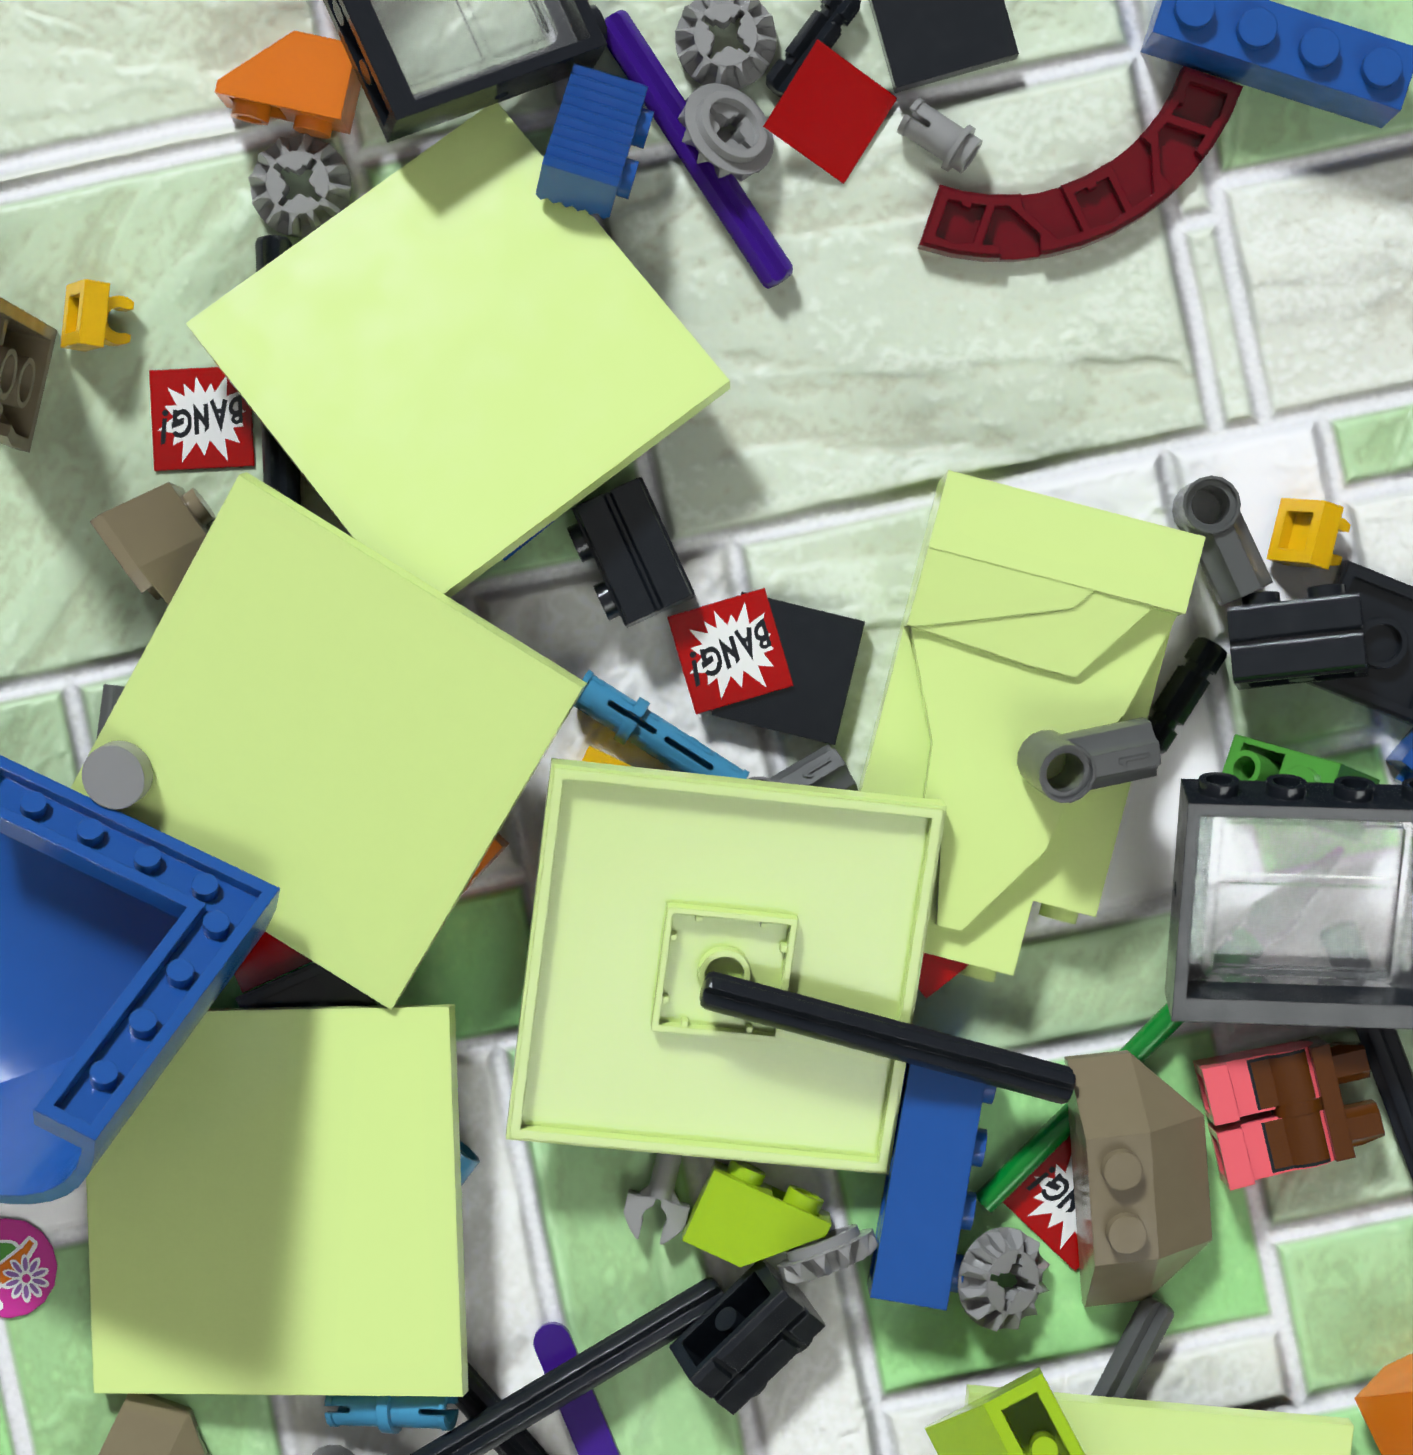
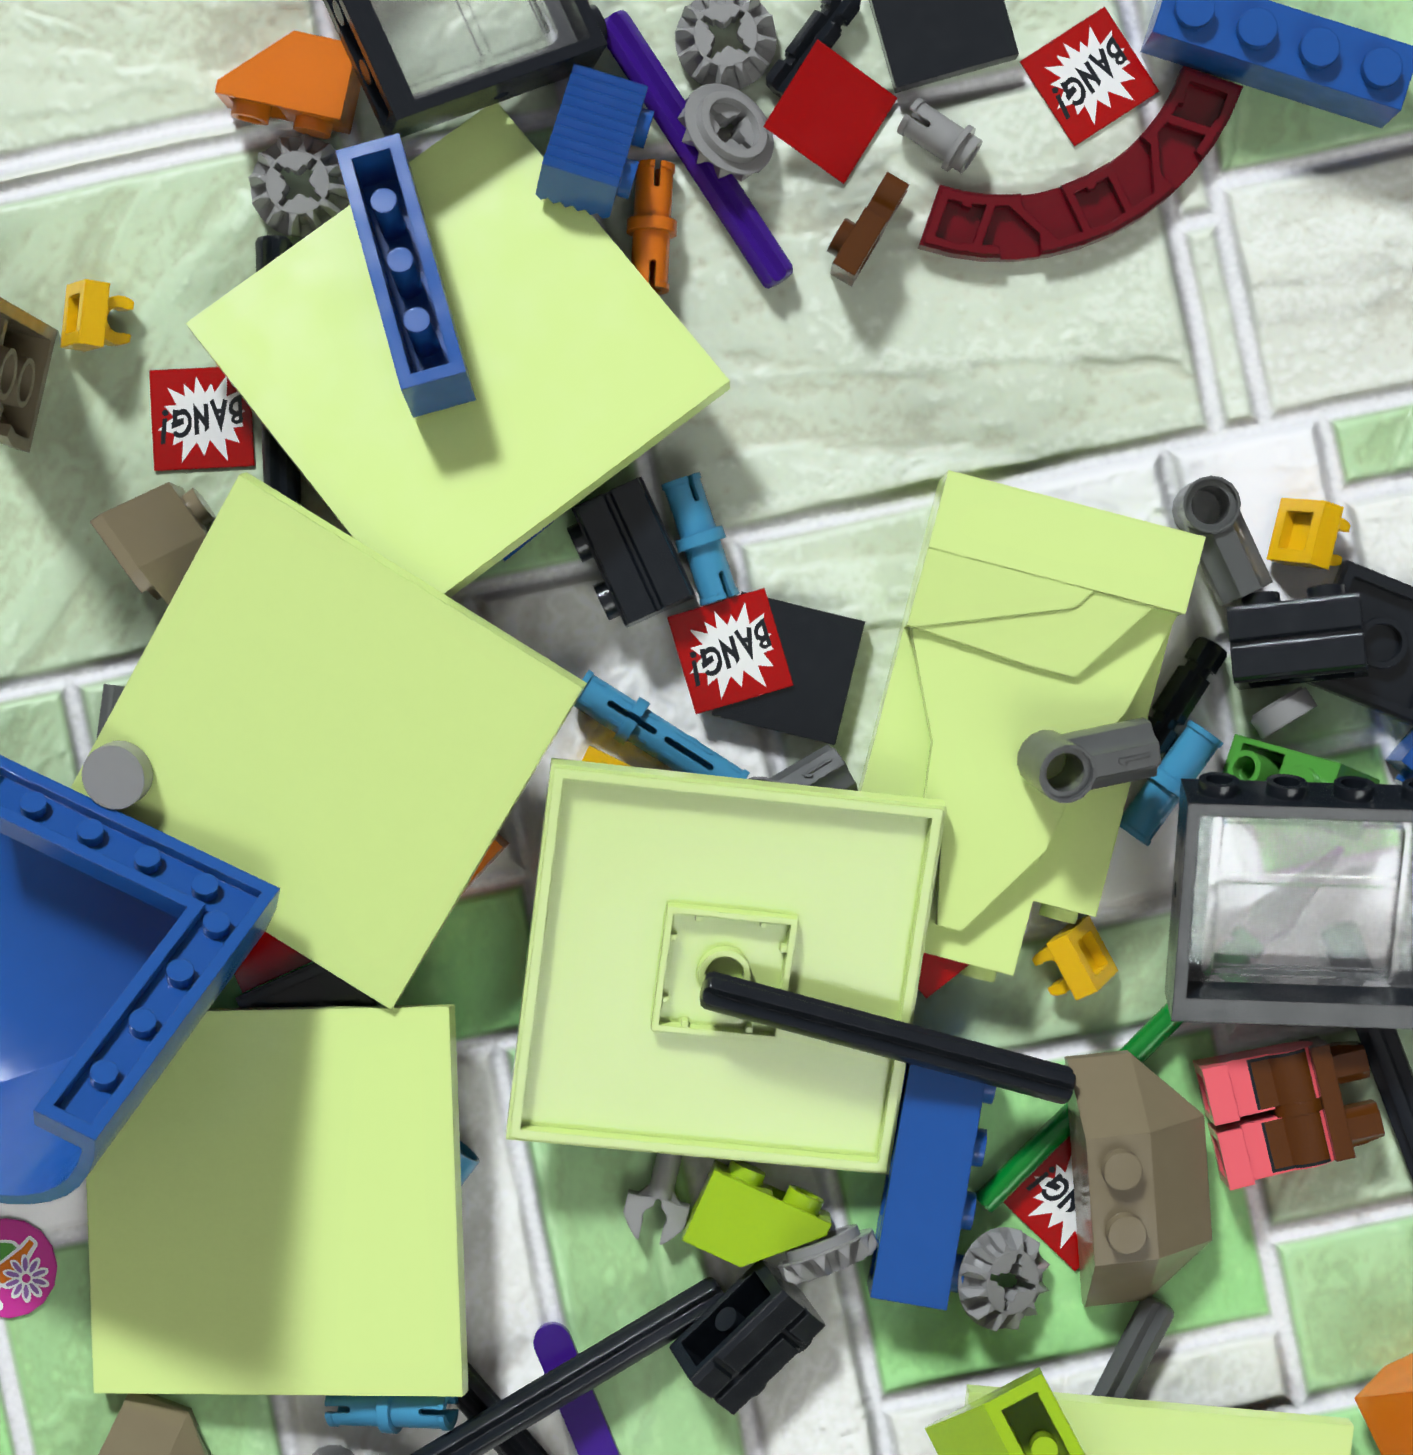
none -> blue brick [336,133,476,418]
none -> orange pin [626,159,677,295]
none -> dark azure pin [661,472,740,606]
none -> reddish brown plate [827,172,910,287]
none -> sticker [1020,7,1160,146]
none -> yellow tile [1032,915,1118,1000]
none -> dark azure pin [1120,719,1224,846]
none -> light grey tile [1250,686,1317,740]

